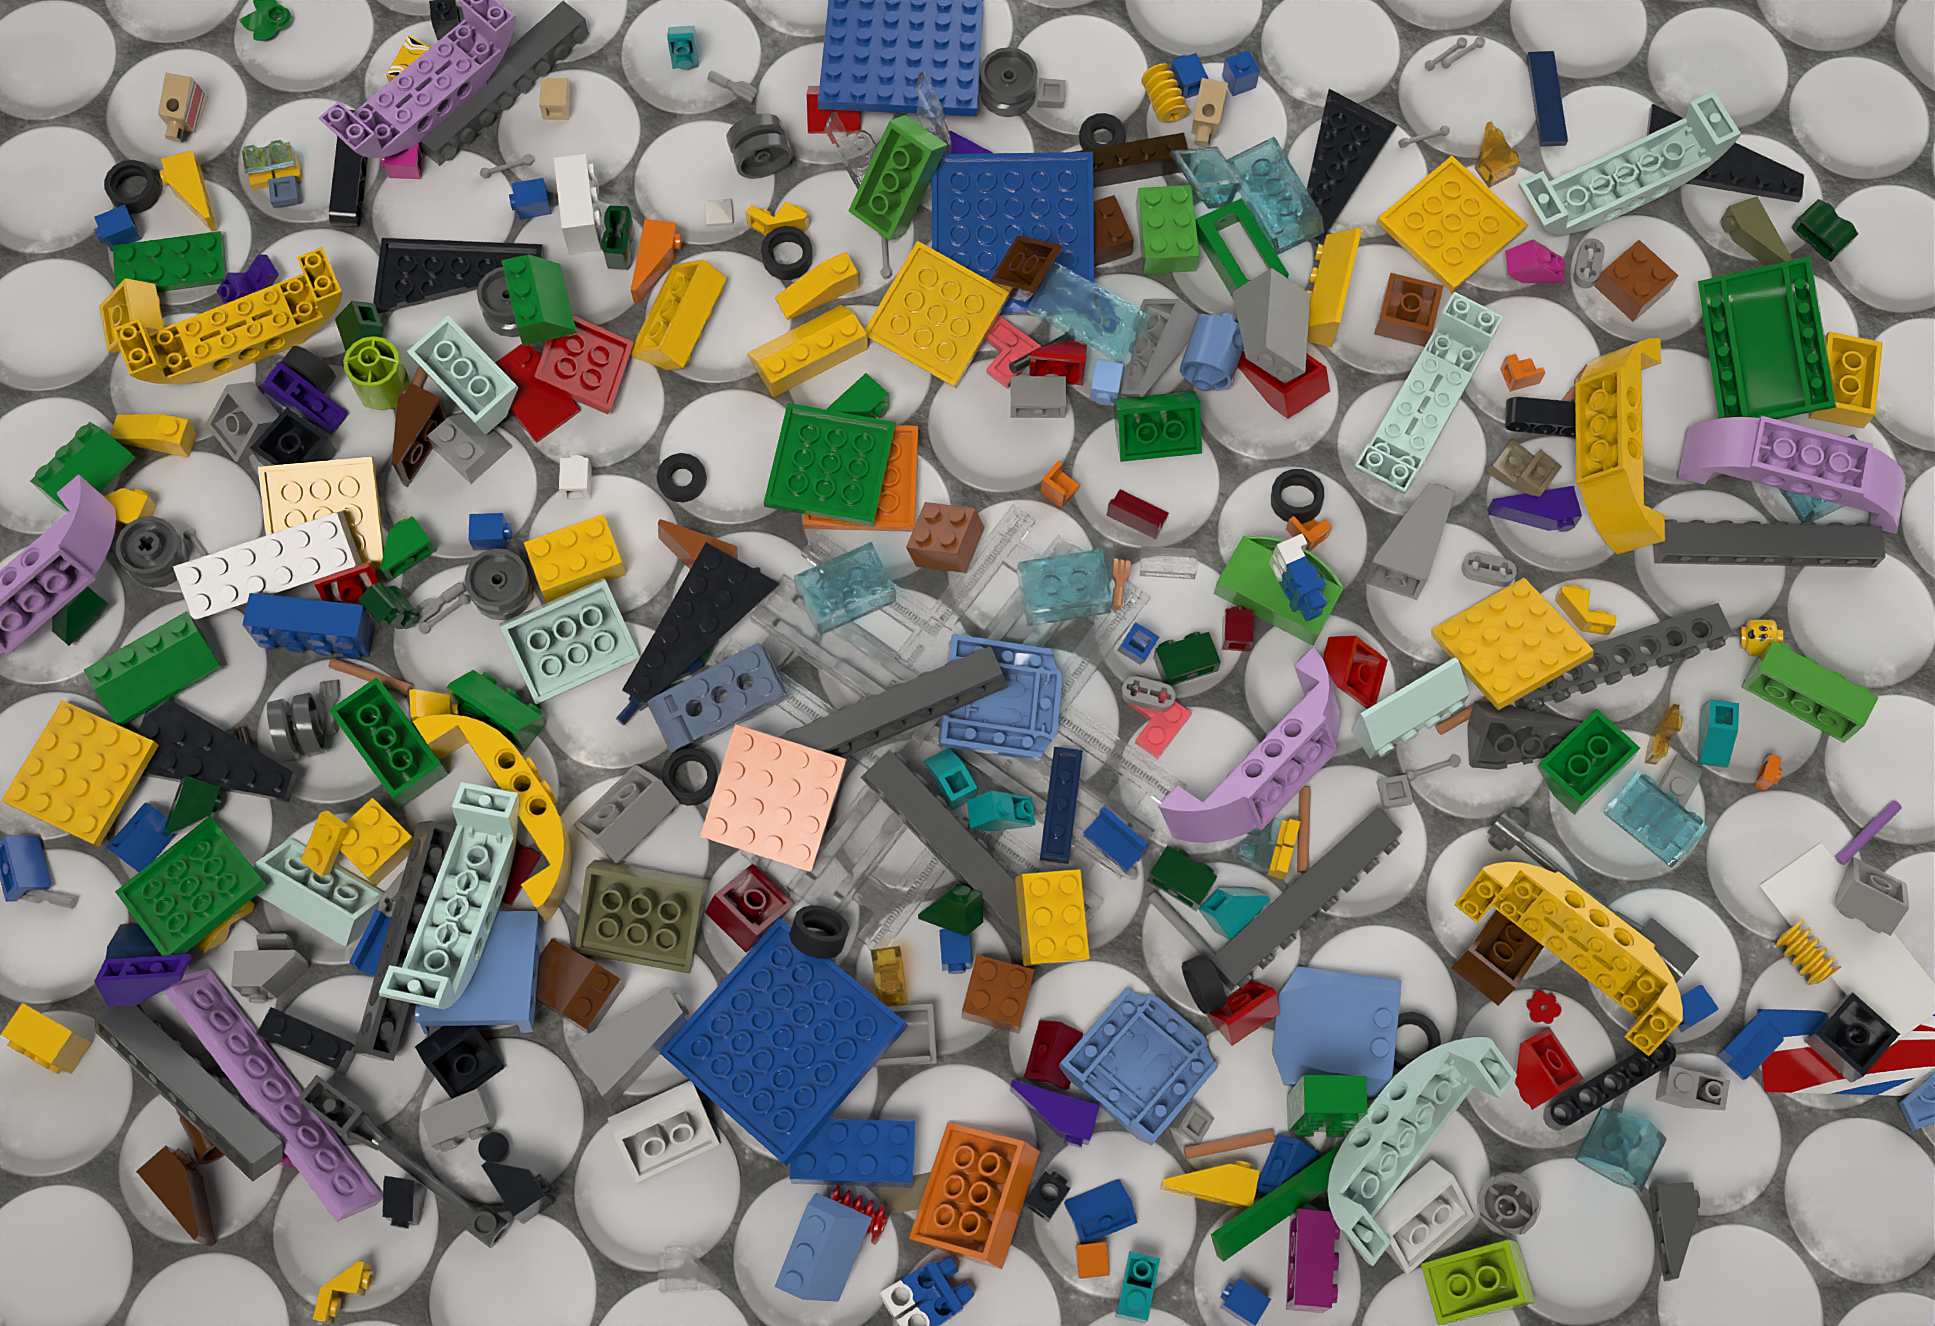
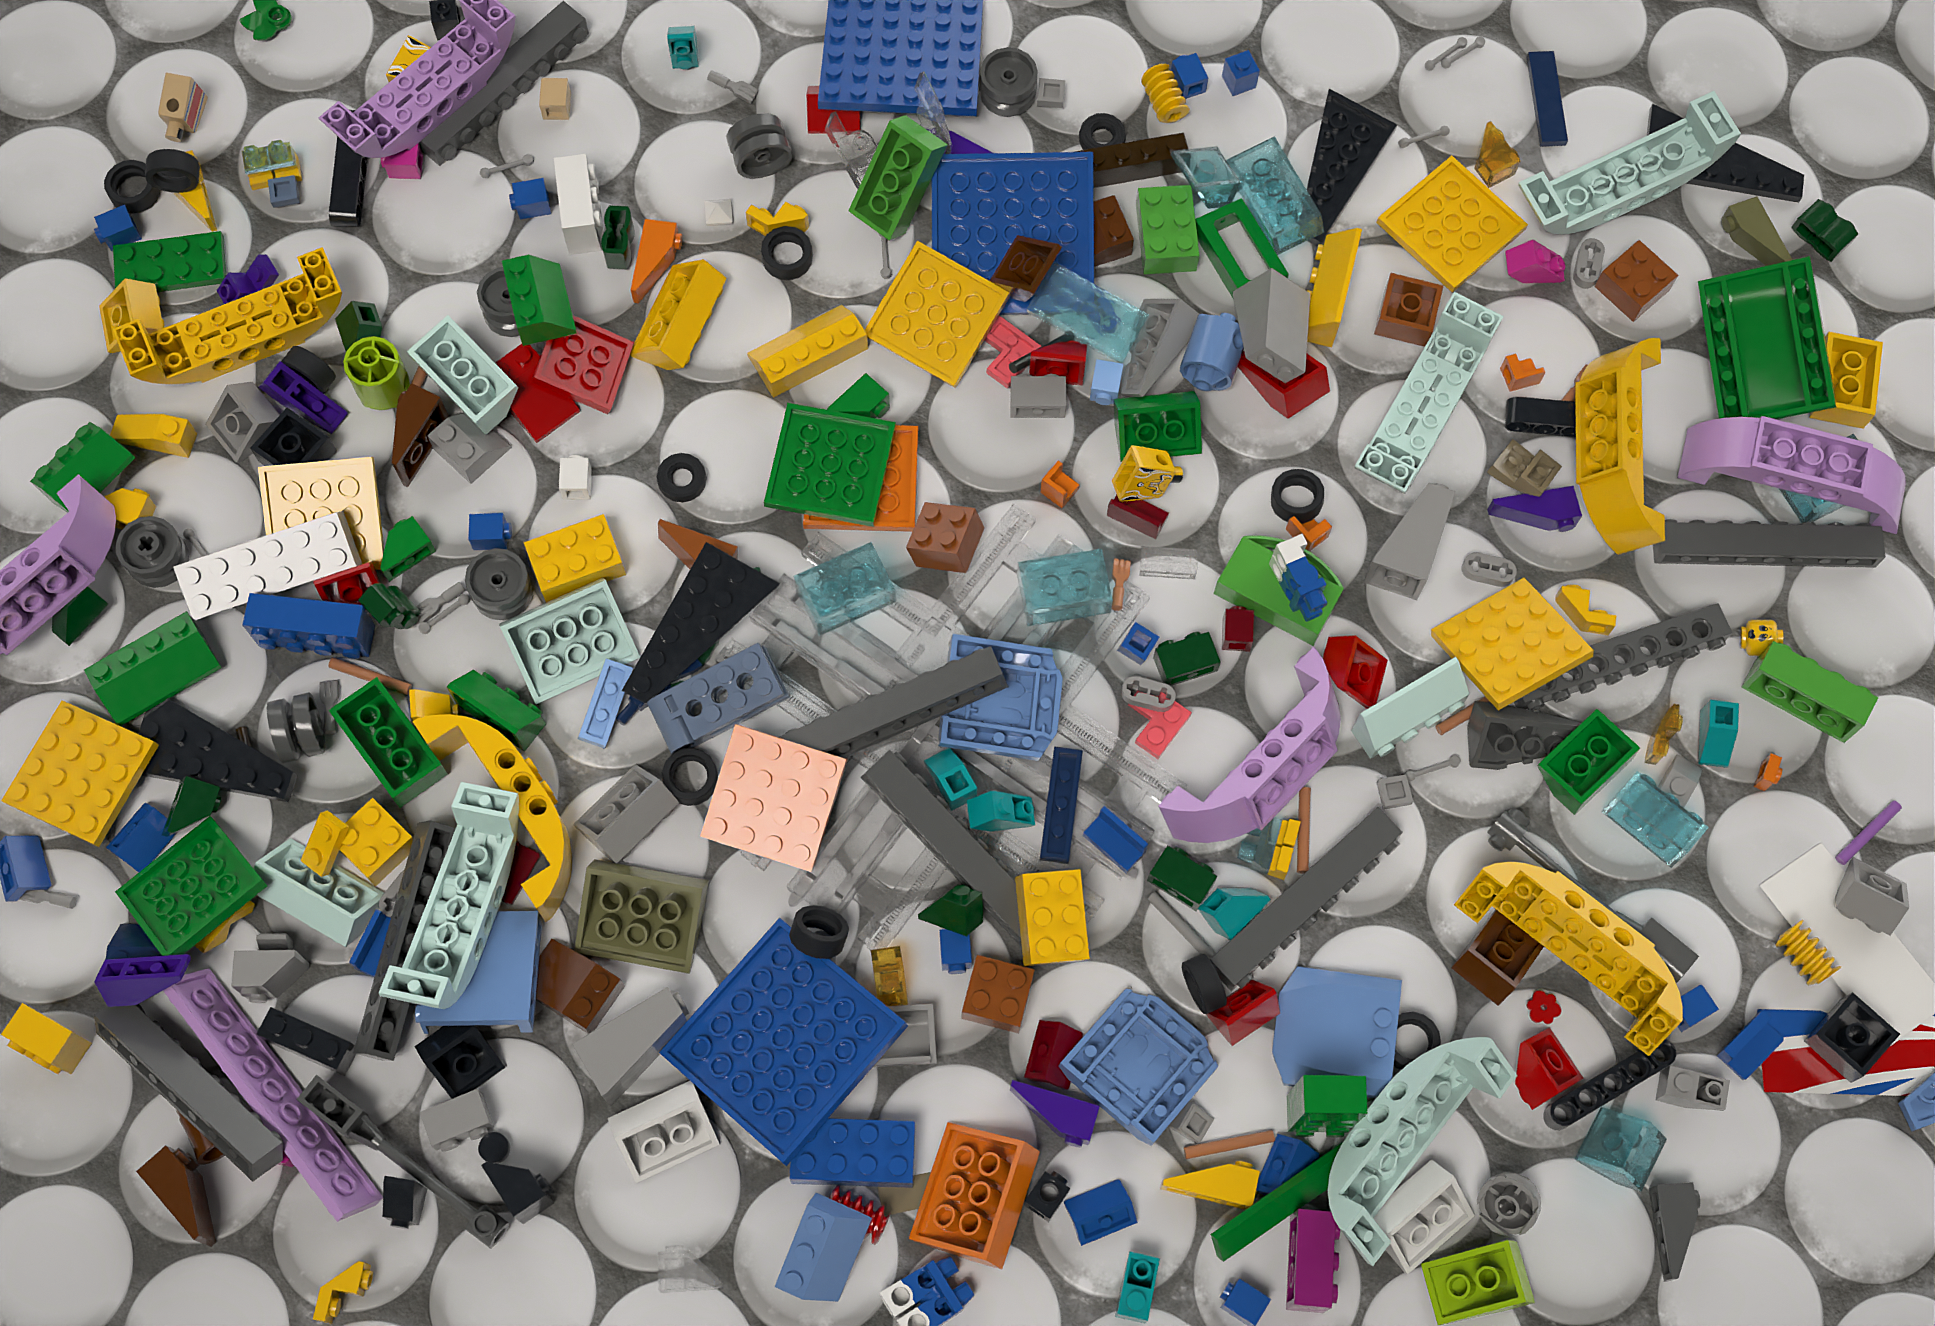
black wing [373,238,544,314] -> none
dark red slope [704,864,795,953] -> none
yellow slope [775,252,859,320] -> none
orange slope [1075,1242,1109,1279] -> none
tan torso [1191,78,1228,147] -> none
none -> black tyre [145,149,200,193]
none -> light blue plate [578,658,633,749]
none -> yellow torso [1112,445,1183,502]

